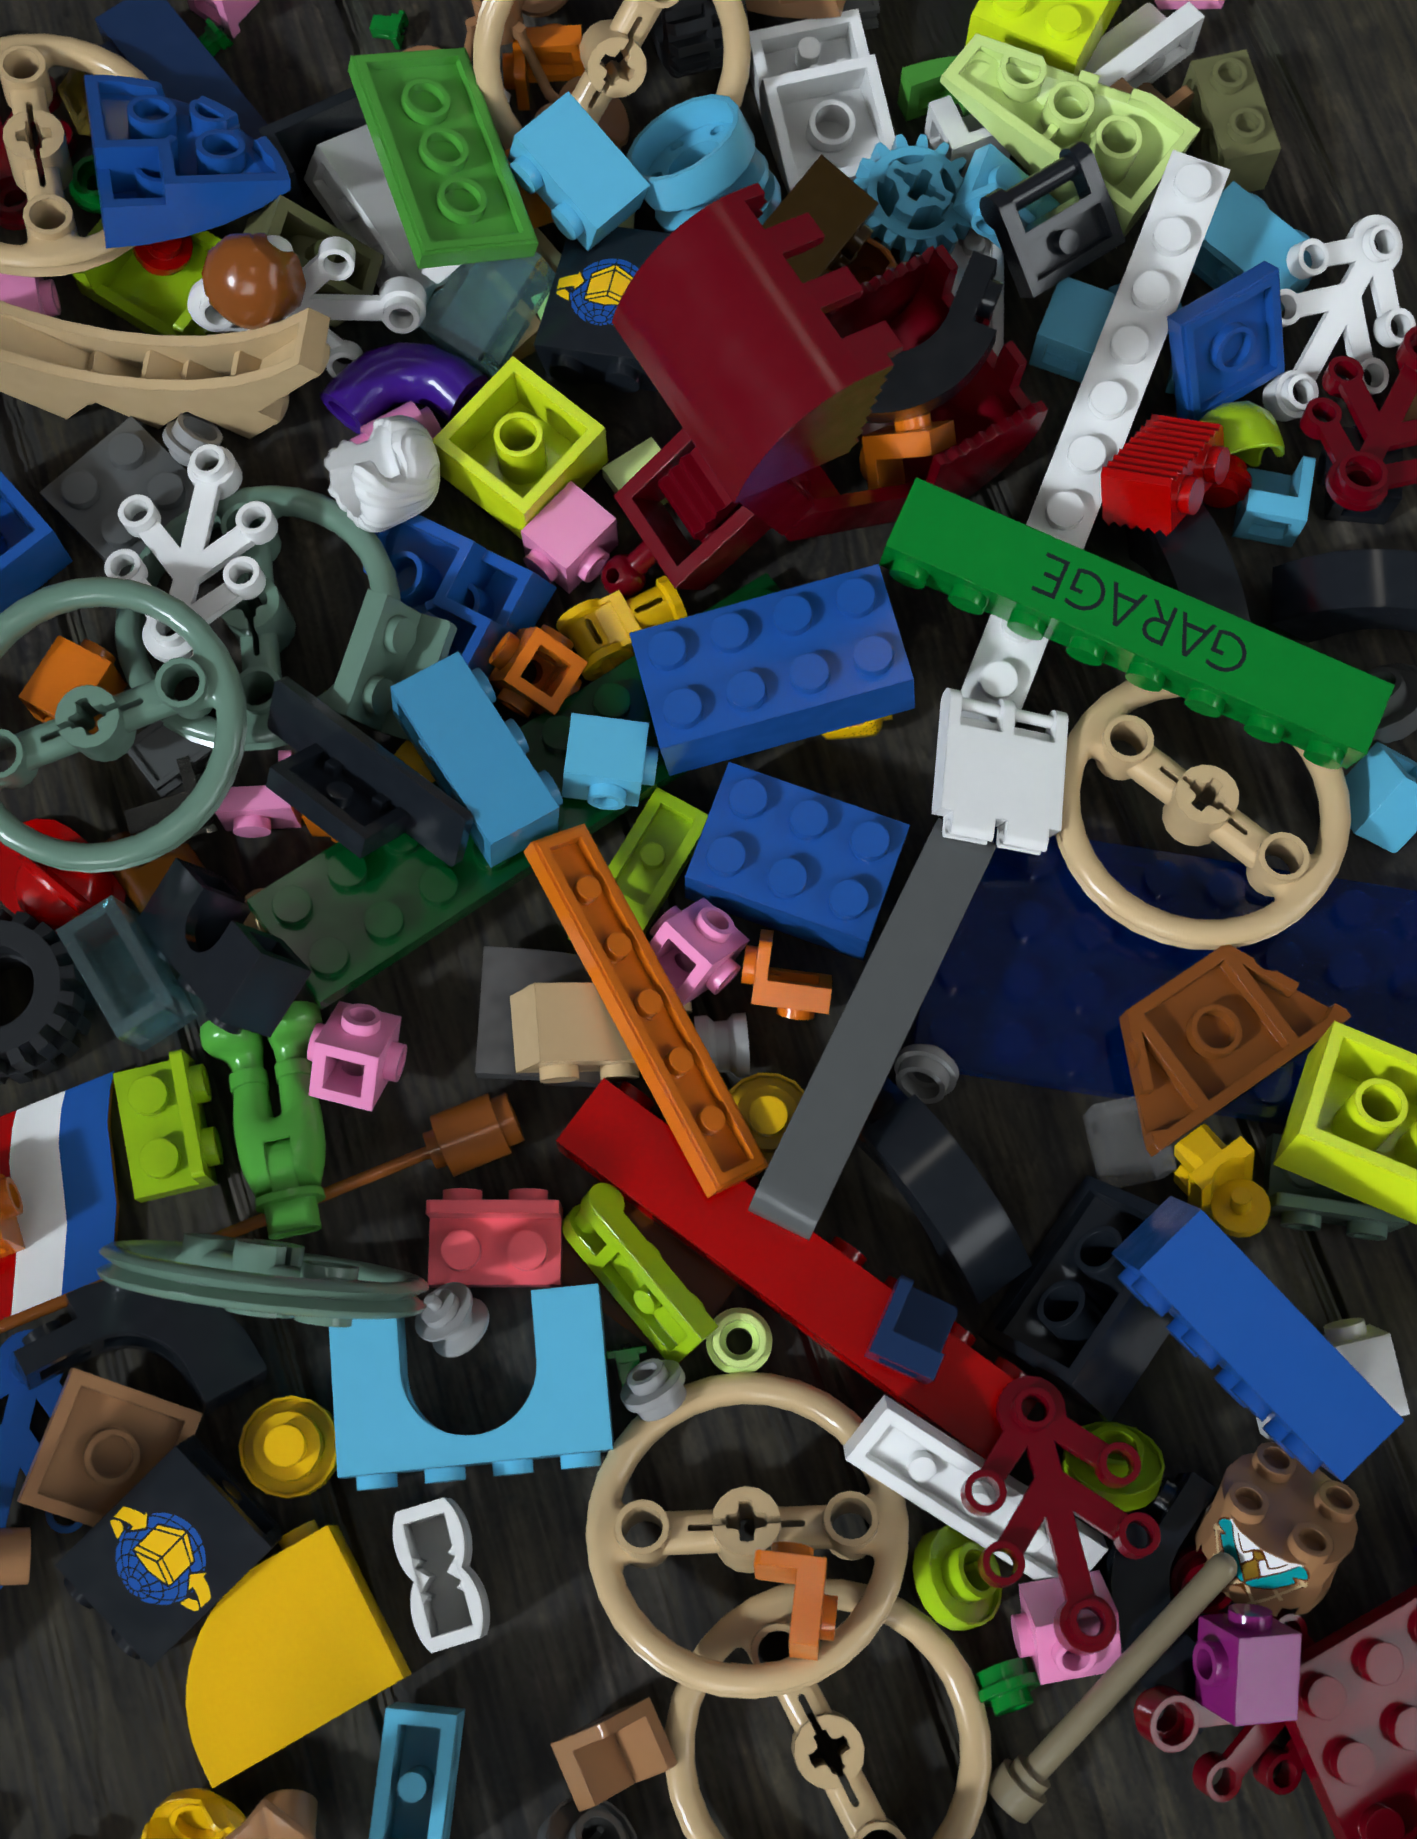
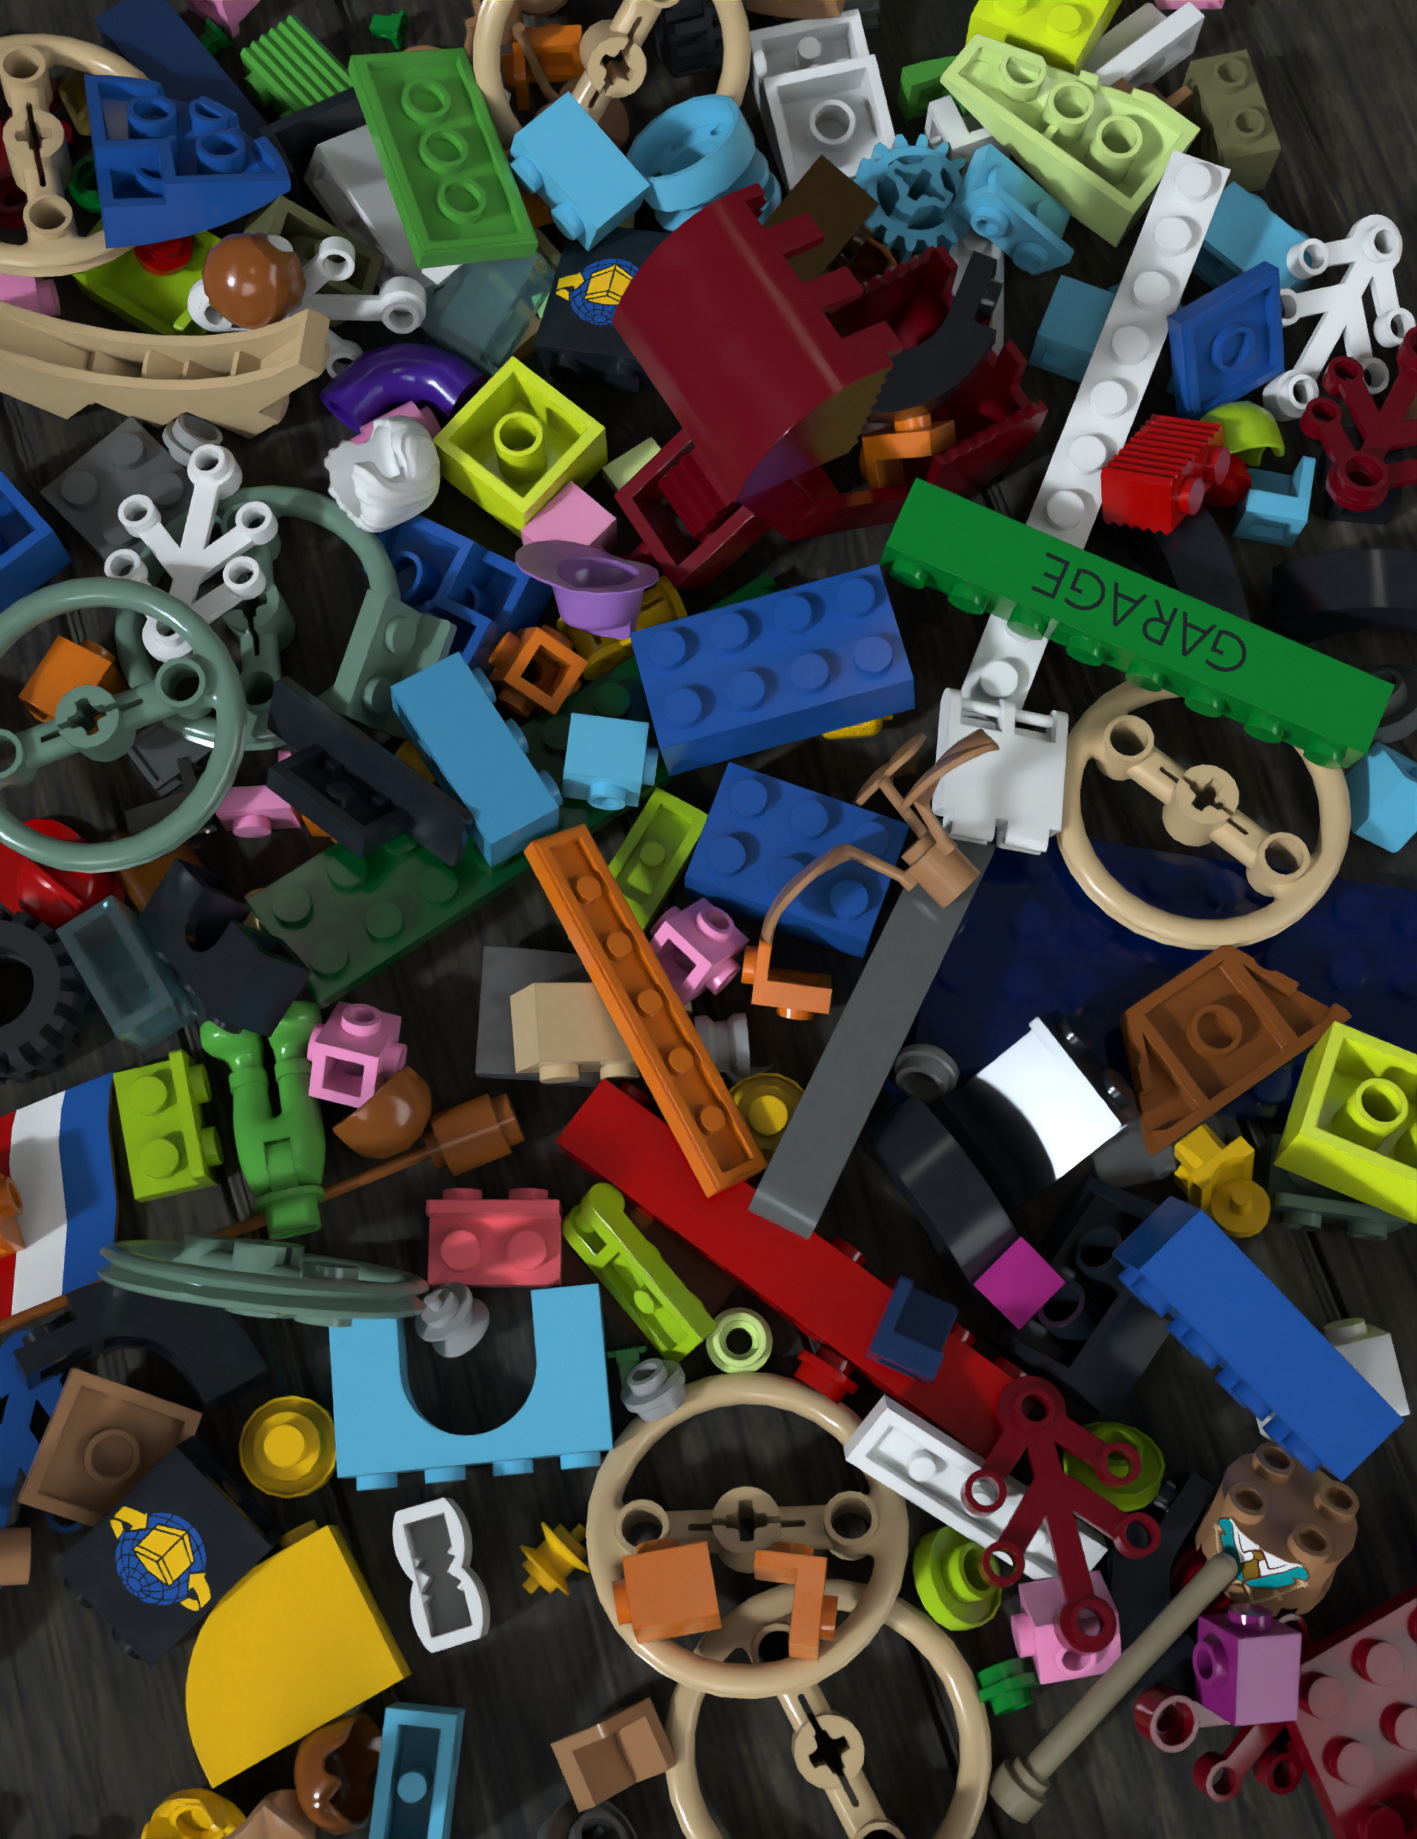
black plate [979,140,1126,298] -> none
none -> bright green brick [240,14,353,120]
none -> dark orange hair [294,1712,382,1835]
none -> dark orange hair [332,1065,432,1159]
none -> medium lavender piece [515,540,659,640]
none -> yellow wheel [519,1521,590,1596]
none -> orange brick [612,1538,722,1644]
none -> medium nougat plant [762,728,1000,946]
none -> red plate [793,1345,859,1404]
none -> black panel [928,1009,1141,1215]
none -> dark pink tile [973,1237,1066,1330]

